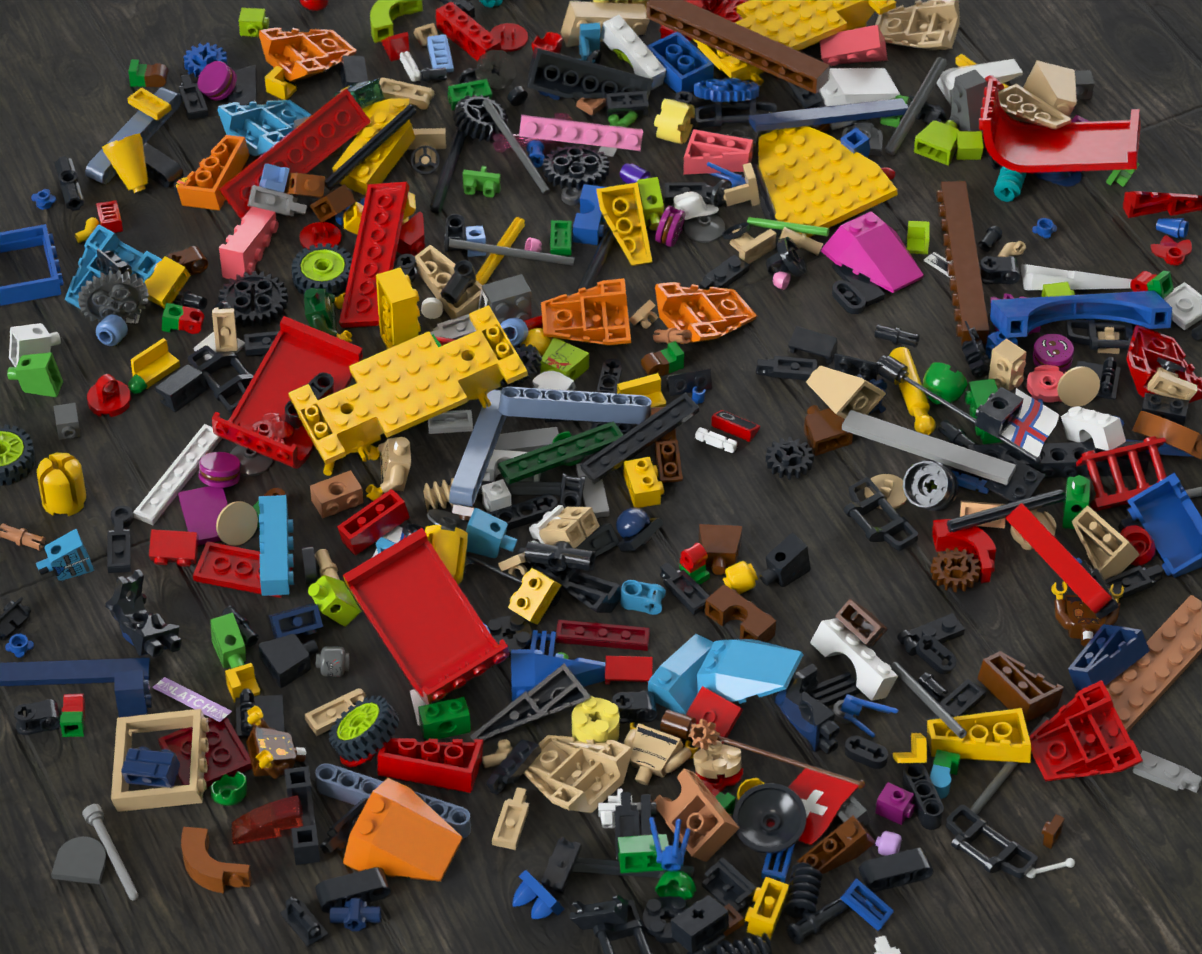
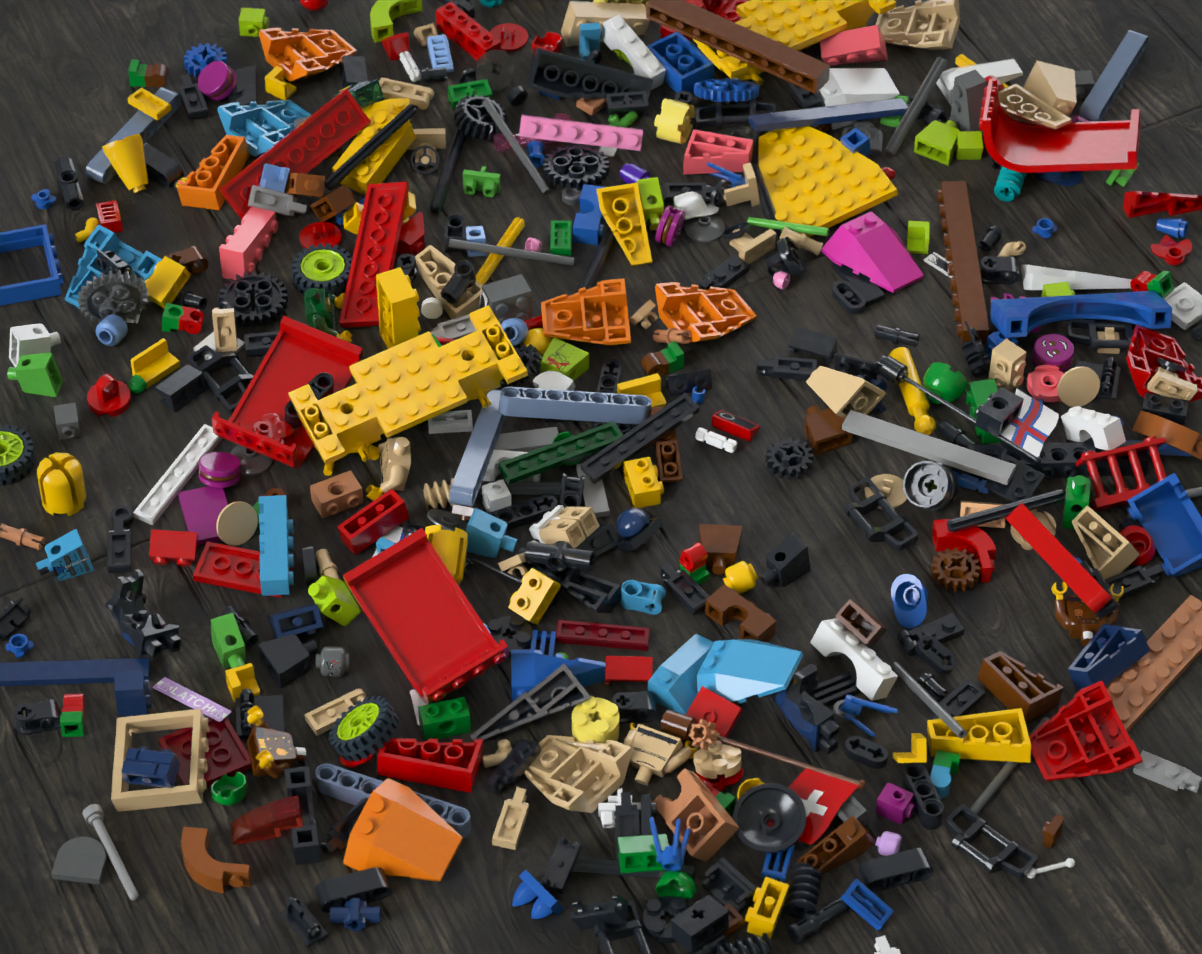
none -> blue piece [891,574,928,629]
none -> sand blue beam [1079,30,1149,122]

